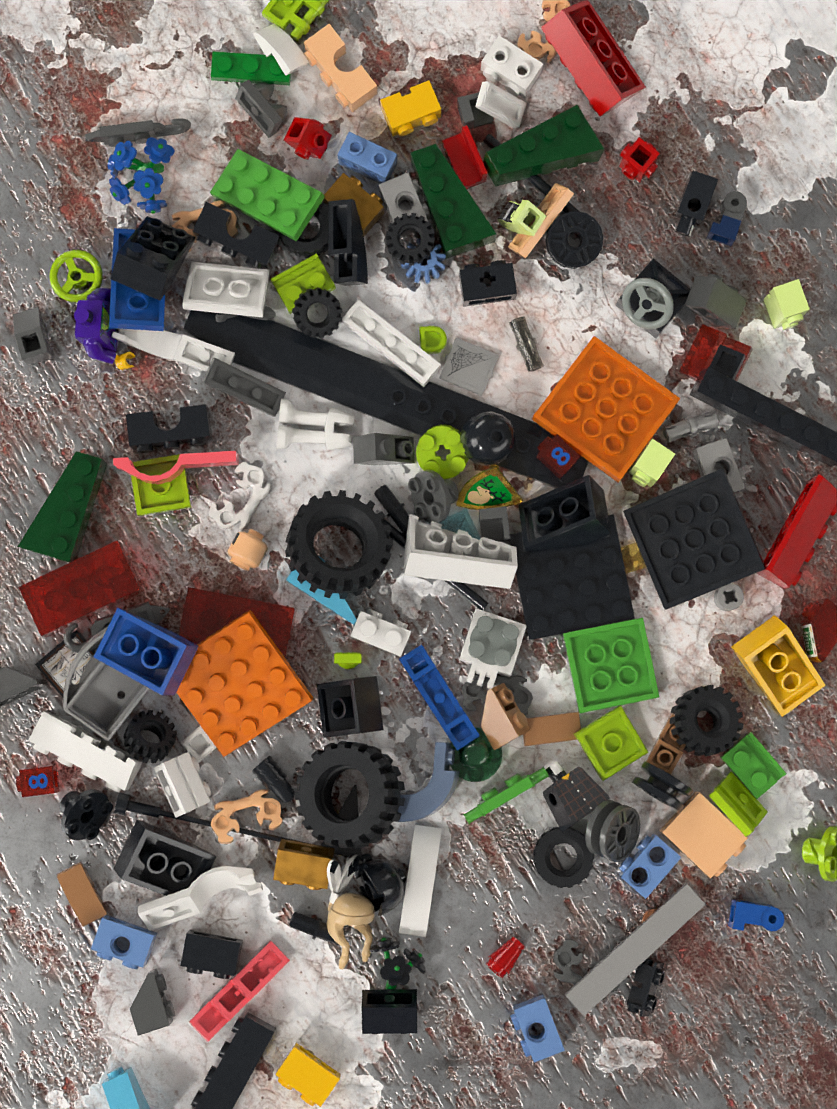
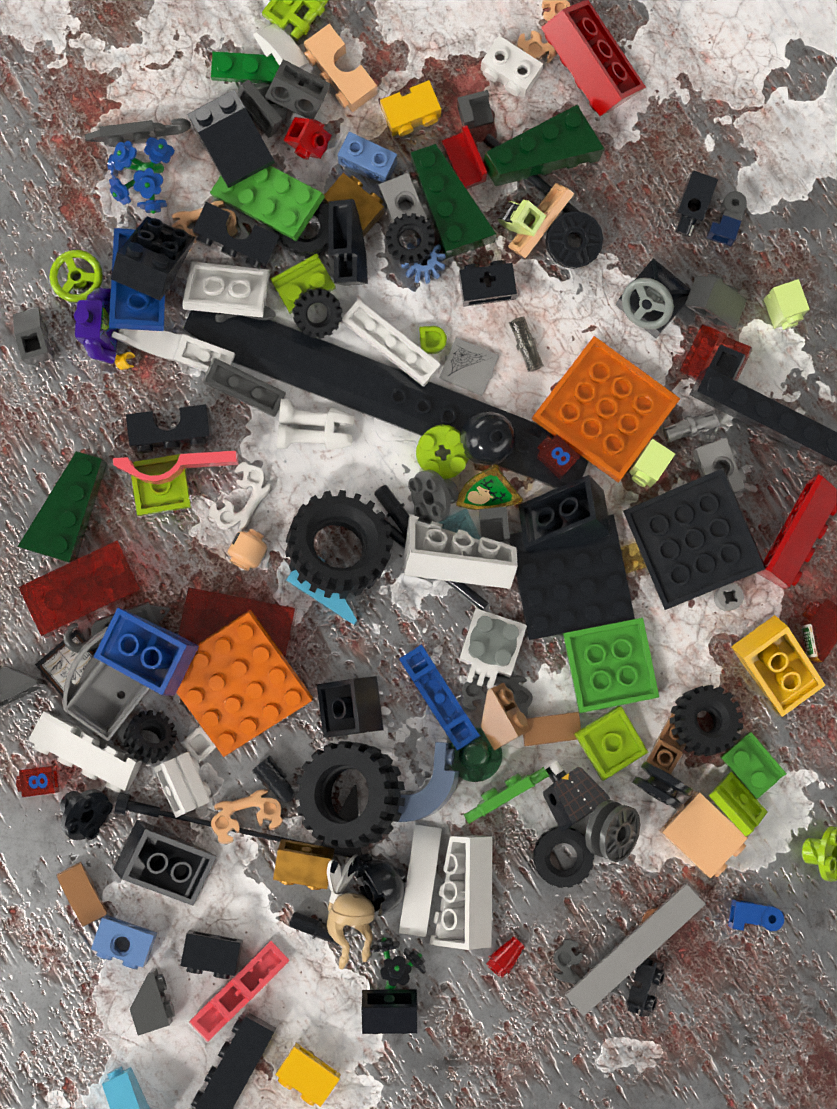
white piece [138,866,263,931] -> none
lime tile [334,652,362,669] -> none
white brick [351,609,411,657] -> none
dark grey slope [353,433,415,465] -> none
white tile [475,81,526,128] -> none
medium blue brick [510,994,565,1063] -> none
medium blue brick [618,834,681,899] -> none
red brick [619,137,660,183] -> none
none -> black slope [187,89,275,188]
none -> dark grey brick [265,59,331,119]
none -> white wedge [429,835,492,950]

